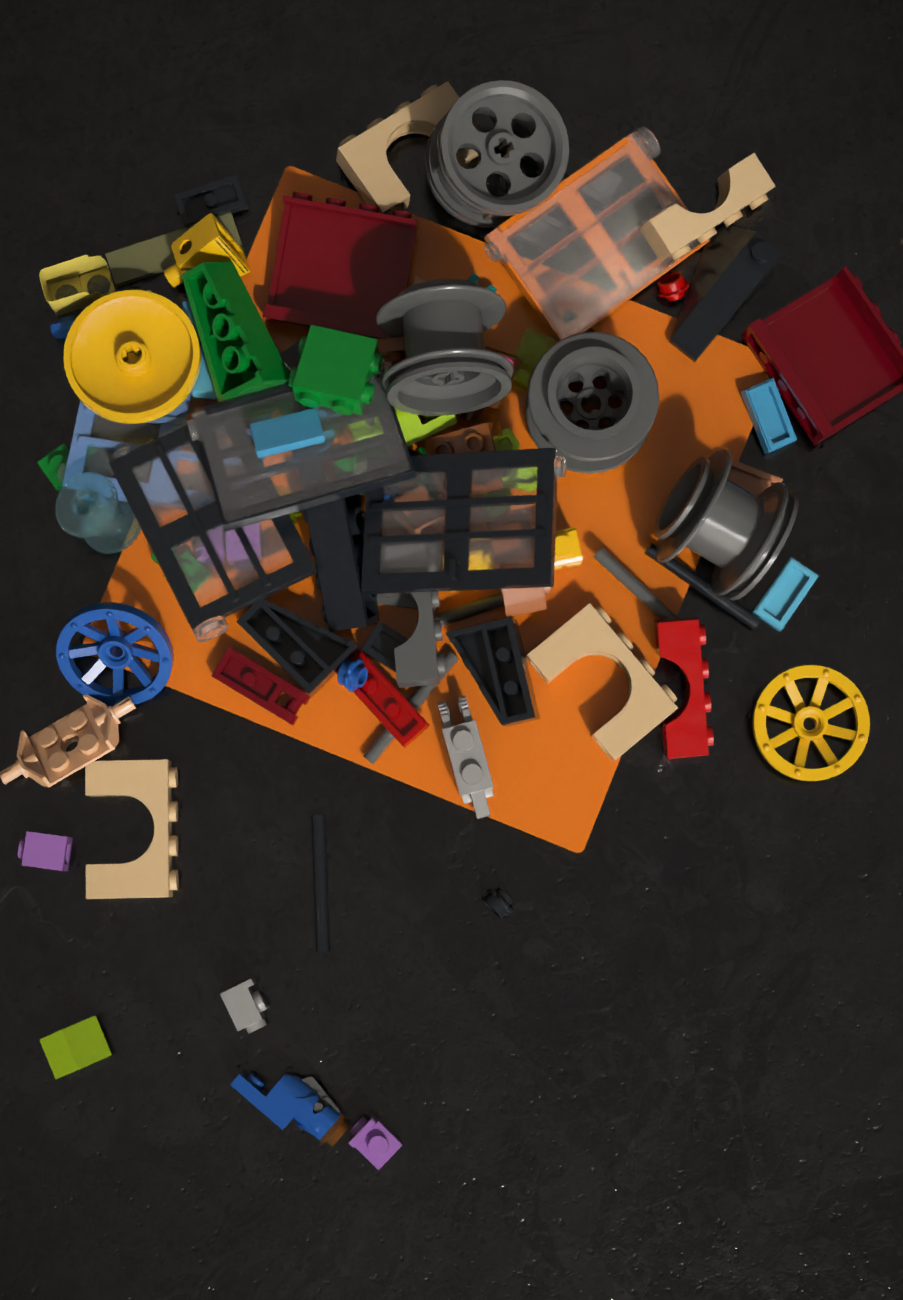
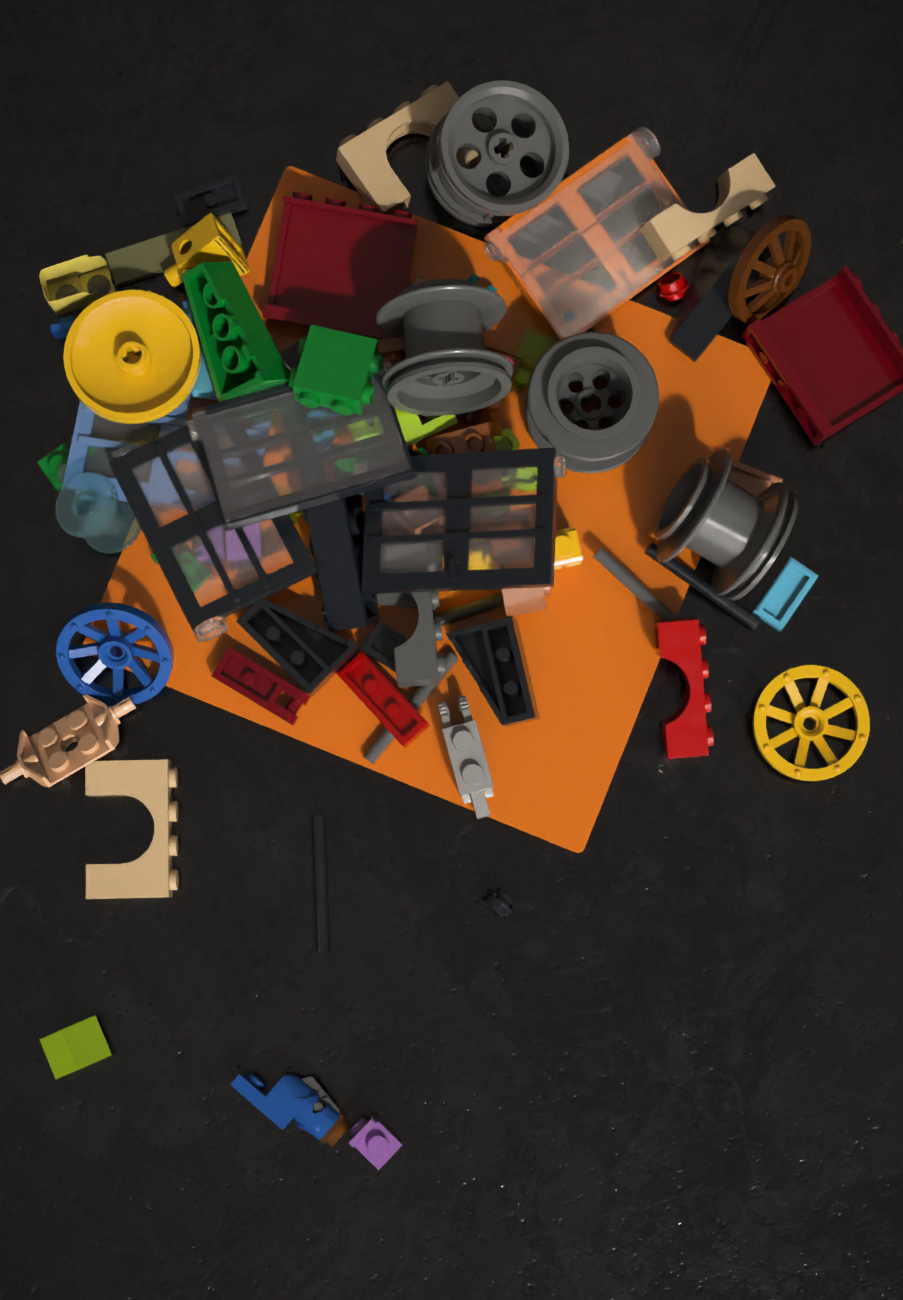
medium lavender brick [18,831,73,871] -> none
light grey brick [220,977,267,1034] -> none
dark azure tile [250,408,325,458] -> none
blue plate [337,659,368,692] -> none
tan arch [526,603,678,762] -> none
dark azure tile [740,378,797,453] -> none
none -> reddish brown wheel [728,214,811,325]

